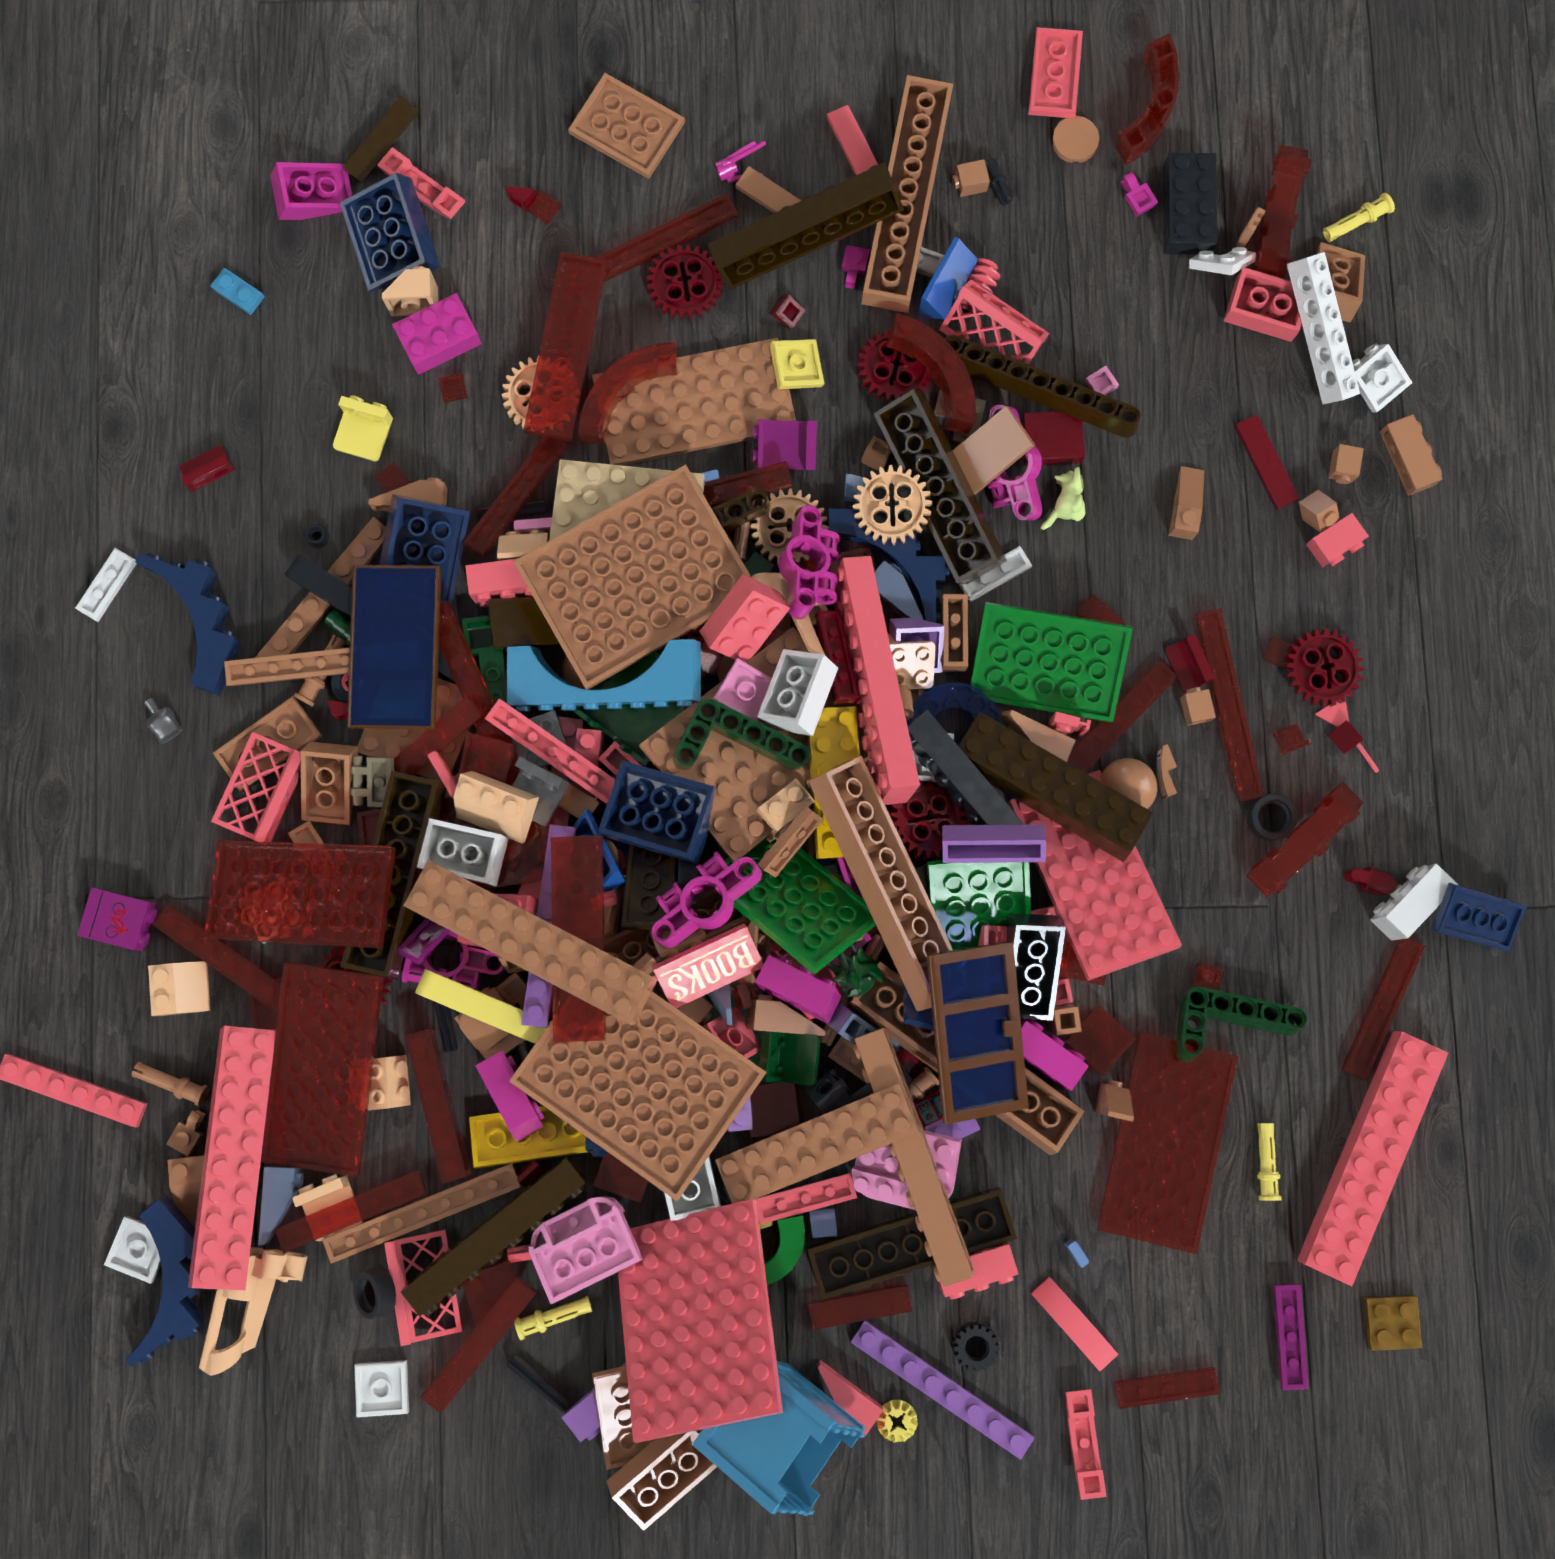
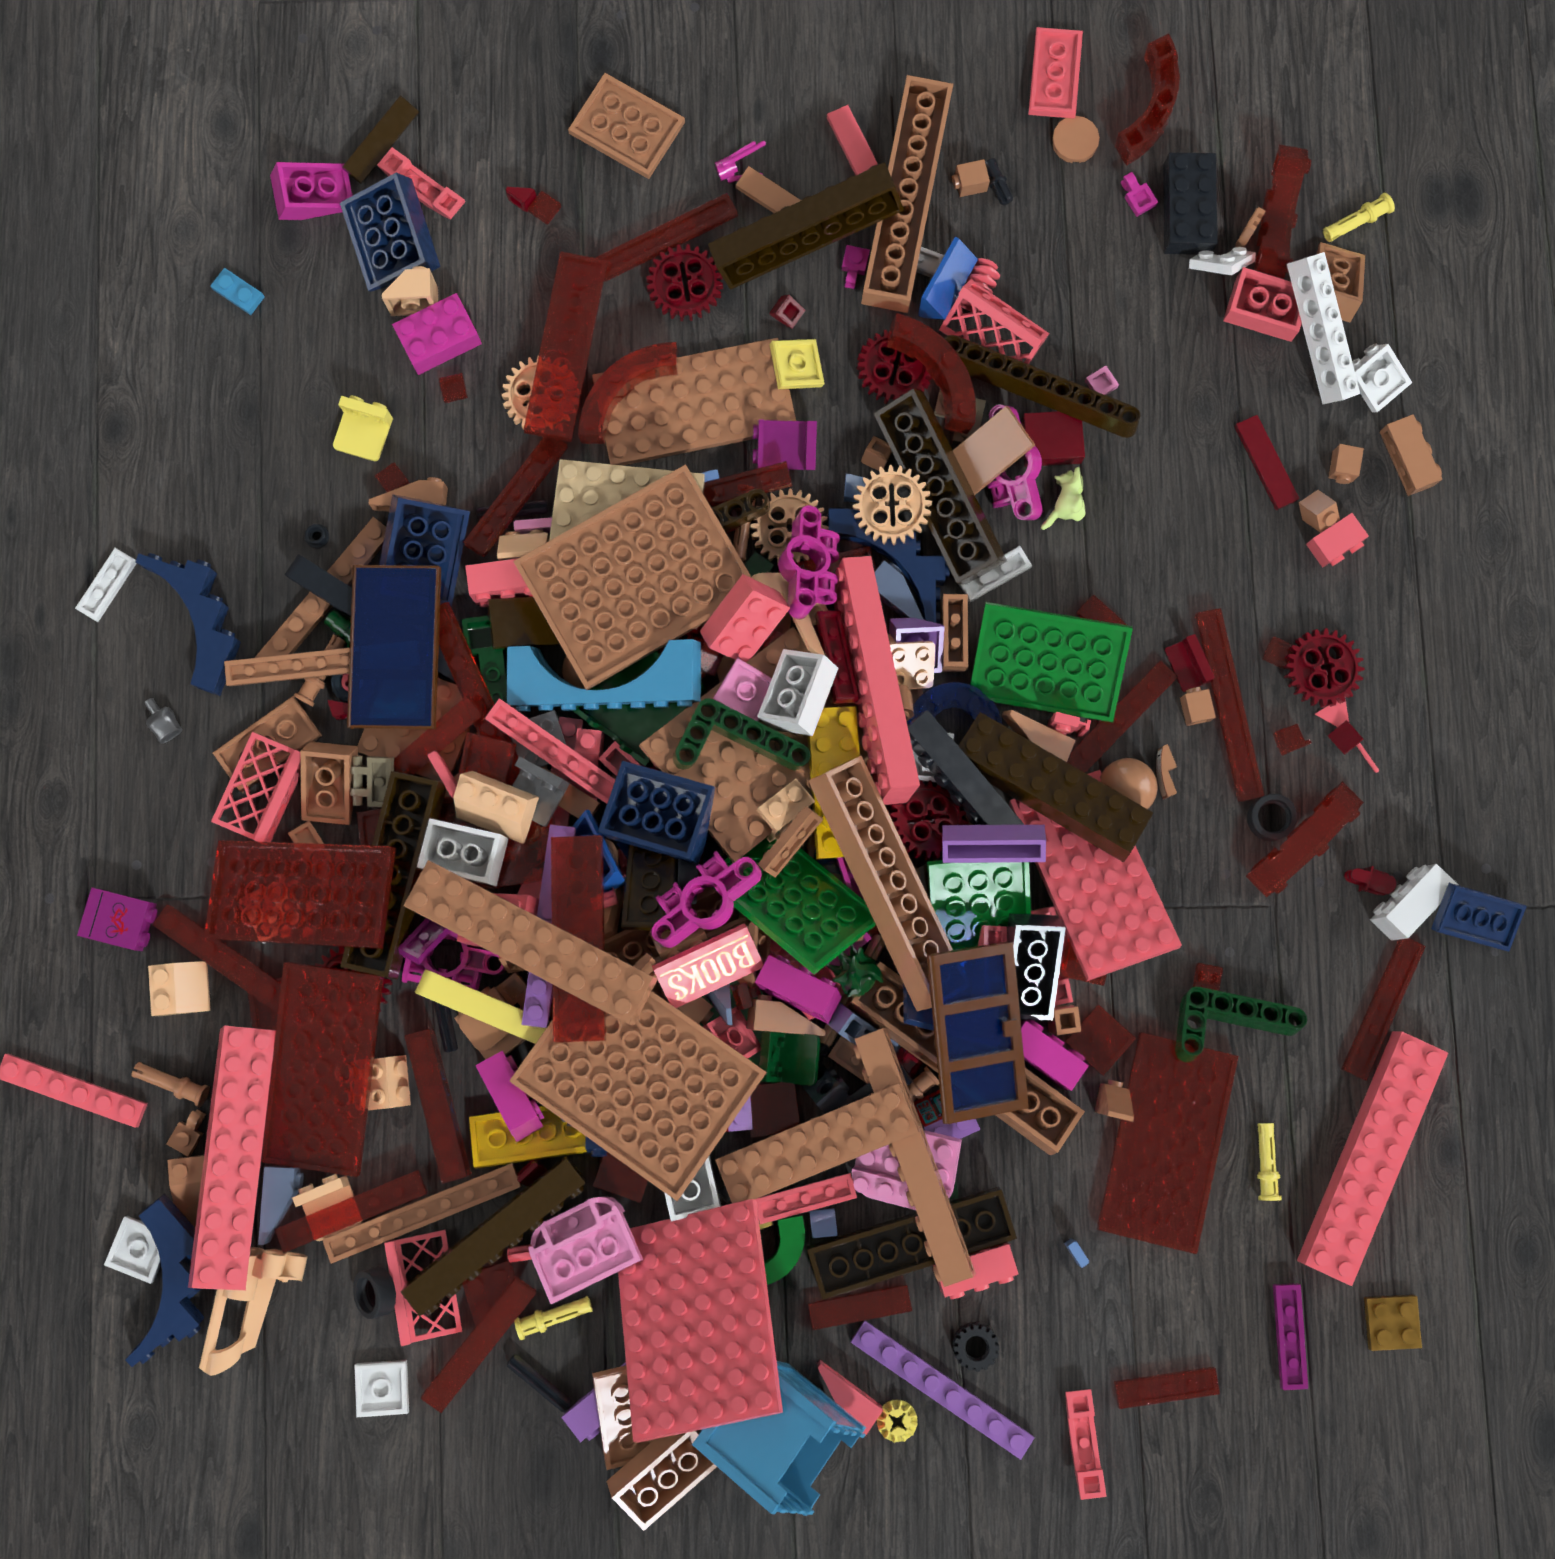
dark red panel [179,445,235,492] -> none
coral slope [1031,1277,1118,1371] -> none
nougat slope [1169,466,1204,540] -> none

